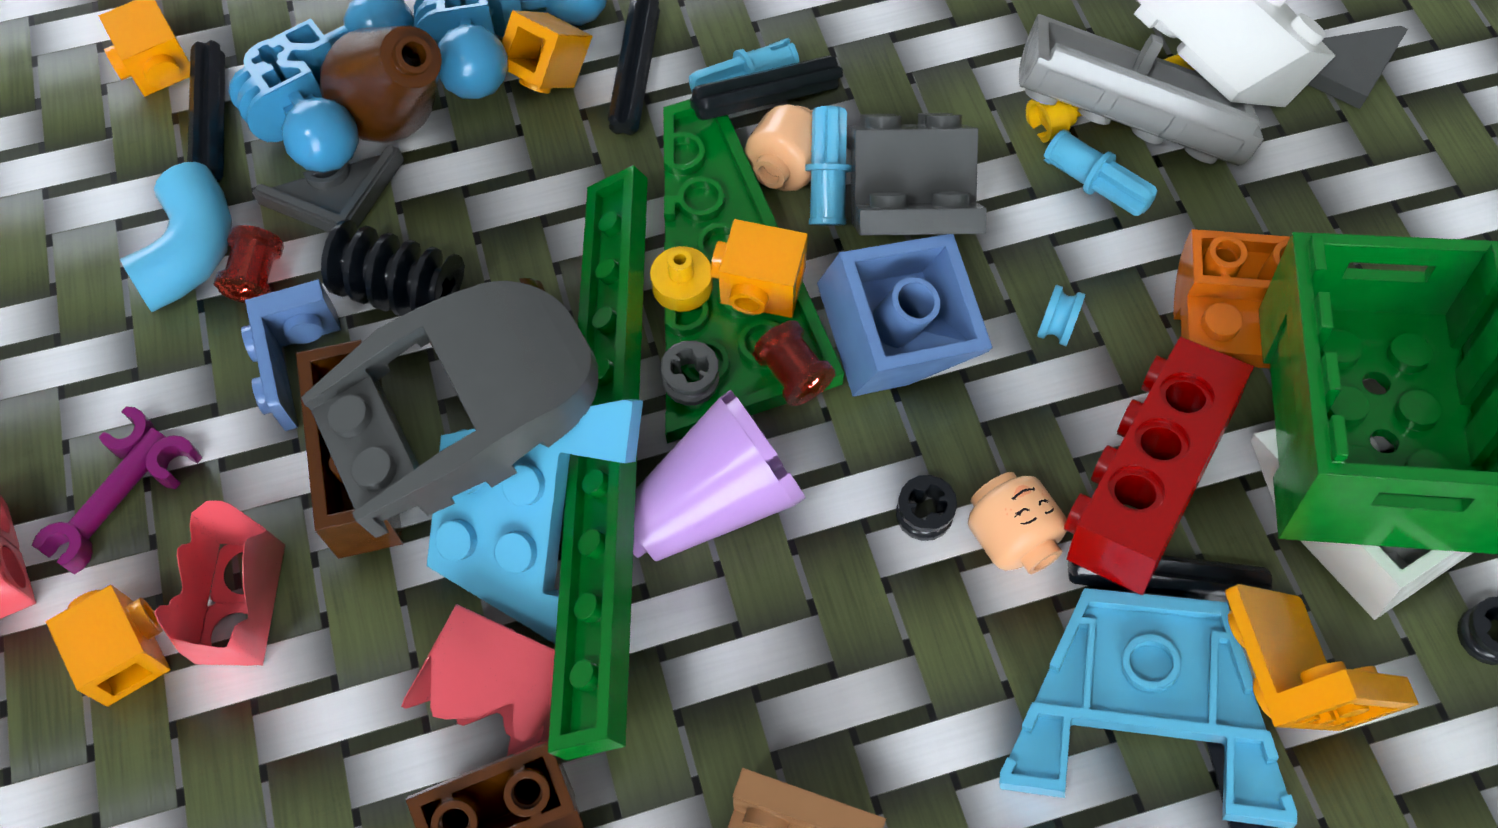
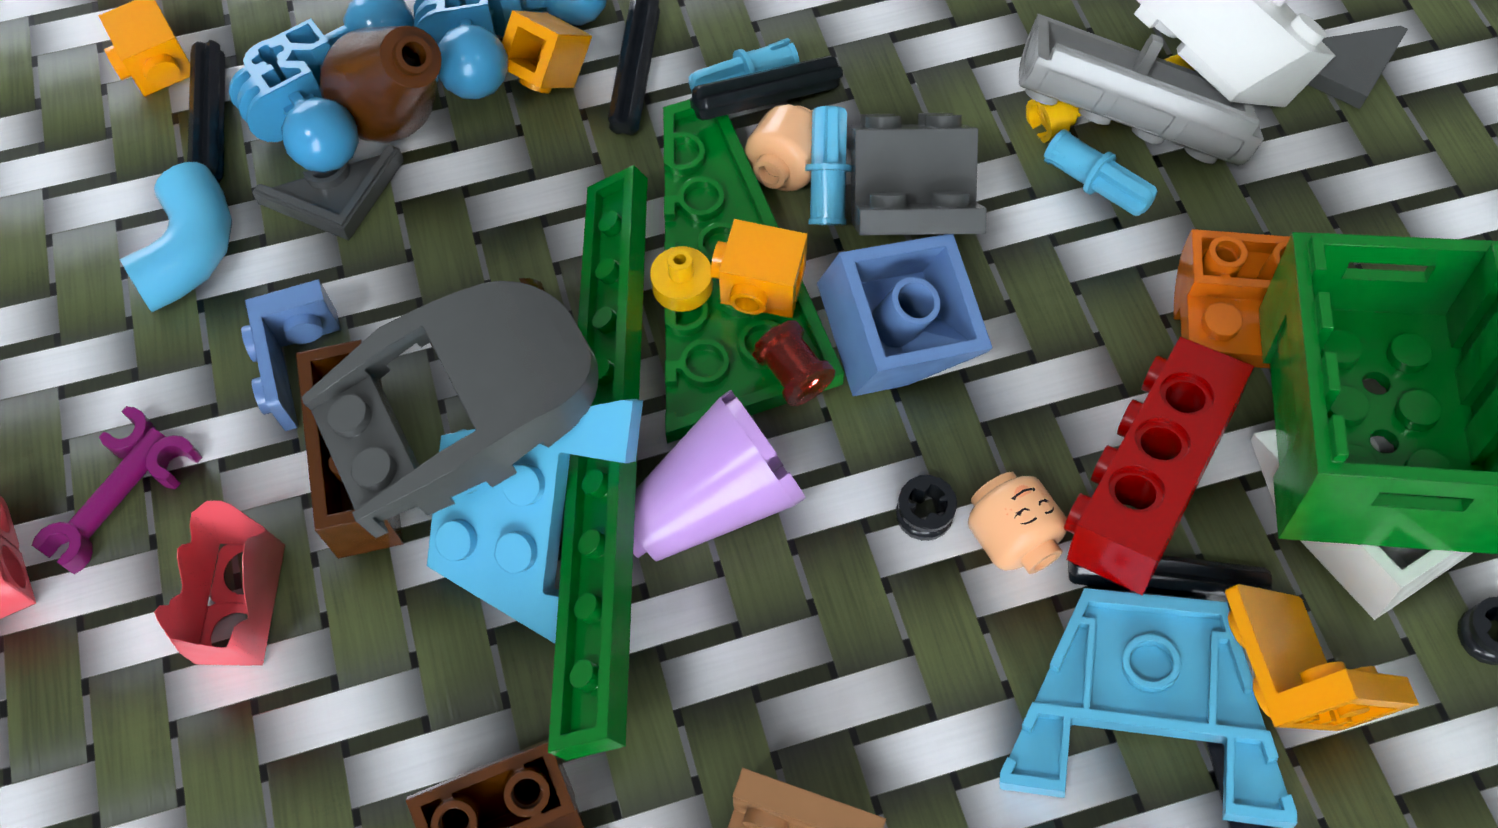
light orange brick [45,584,171,707] -> none
clear red bush [213,225,284,303] -> none
black piece [321,219,465,316] -> none
coral piece [401,604,555,756] -> none
dark grey bush [661,341,719,405] -> none
medium azure bush [1037,285,1085,346] -> none

